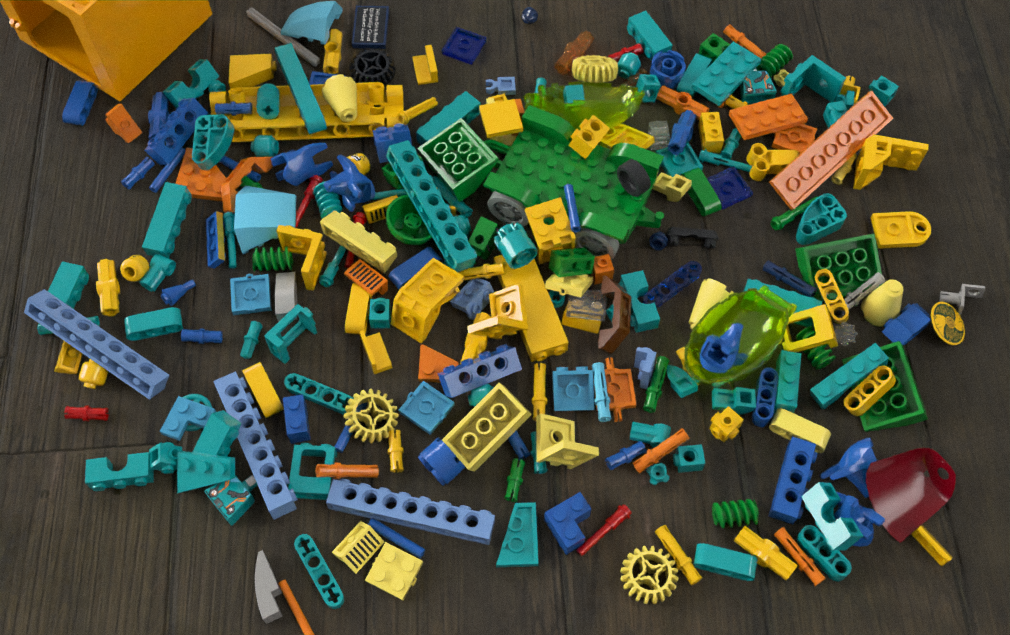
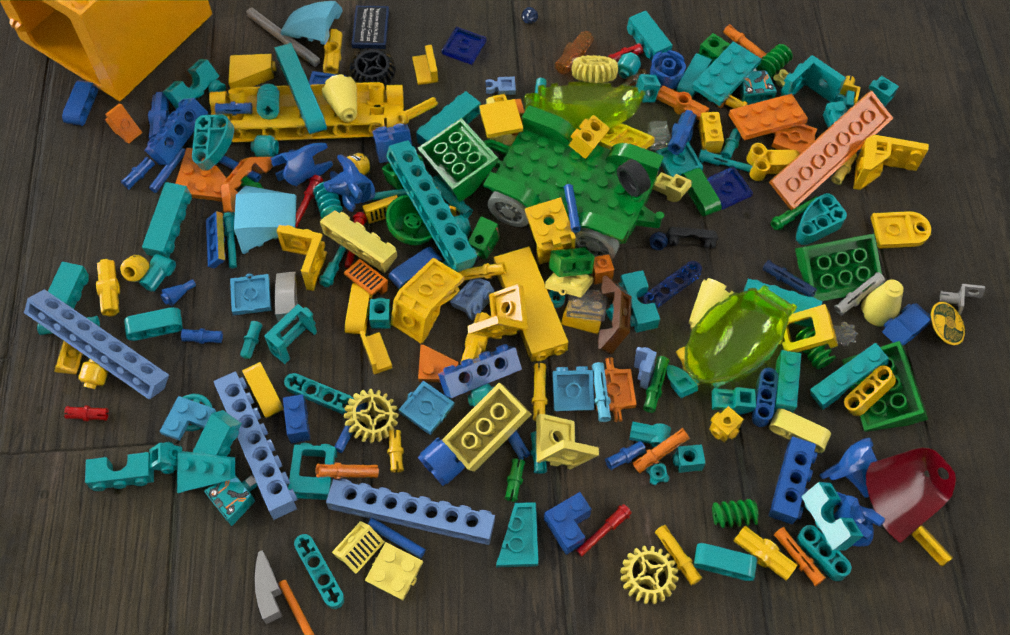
green piece [252,247,293,272] -> none
teal gear [494,222,538,269] -> none
teal brick [563,84,585,113] -> none
blue piece [700,323,748,373] -> none
yellow beam [815,269,849,324] -> none

